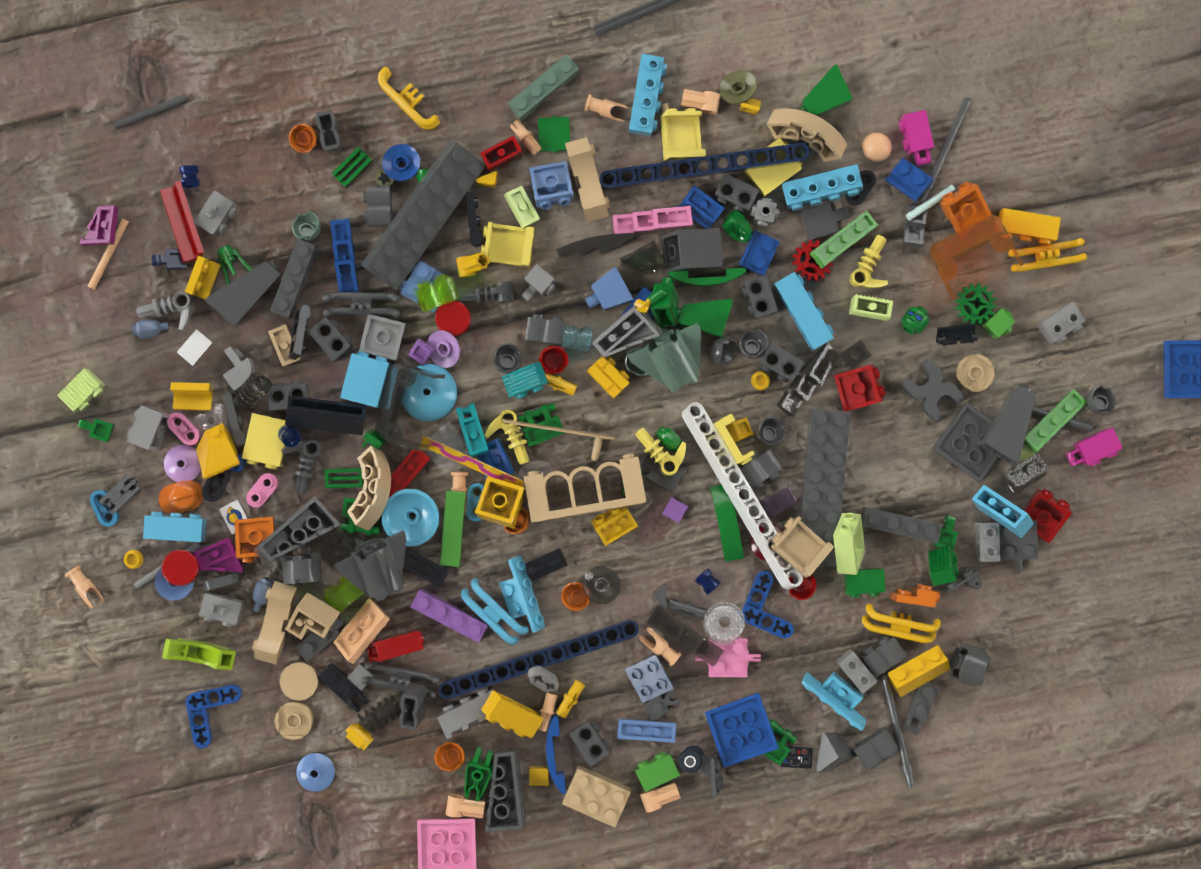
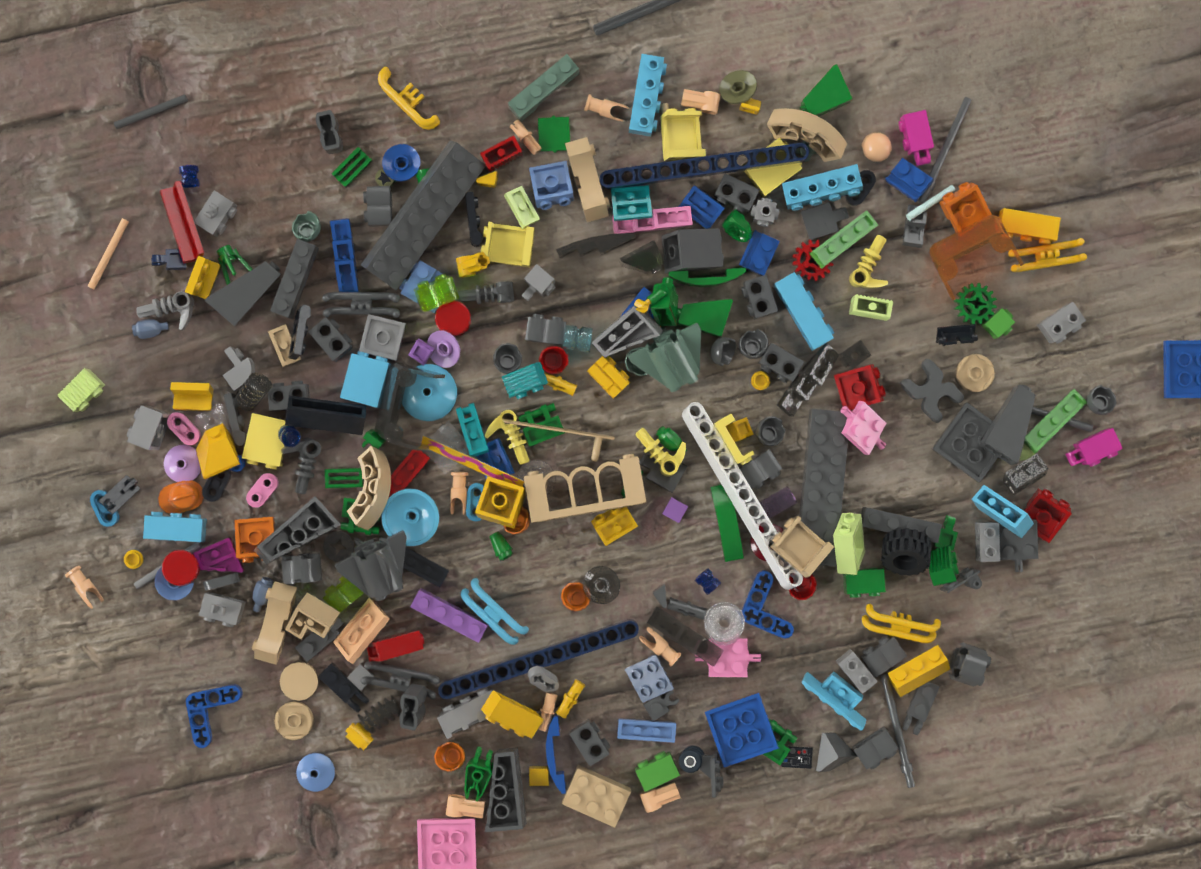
green plate [77,418,115,443] -> none
magenta wing [79,205,119,246] -> none
lime arch [162,638,236,670] -> none
white sticker [177,329,212,366] -> none
sticker [219,500,247,534] -> none
orange hair [288,124,318,153] -> none
bright green tile [440,490,466,567] -> none
medium azure bracket [499,555,545,633] -> none
black hinge [525,548,568,581] -> none
medium blue torso [585,267,633,311] -> none
orange plate [890,584,940,607] -> none
green head [901,306,930,335] -> none
none -> green cone [489,531,513,561]
none -> teal slope [611,185,652,221]
none -> bright pink plate [840,401,887,455]
none -> black tyre [881,528,932,576]

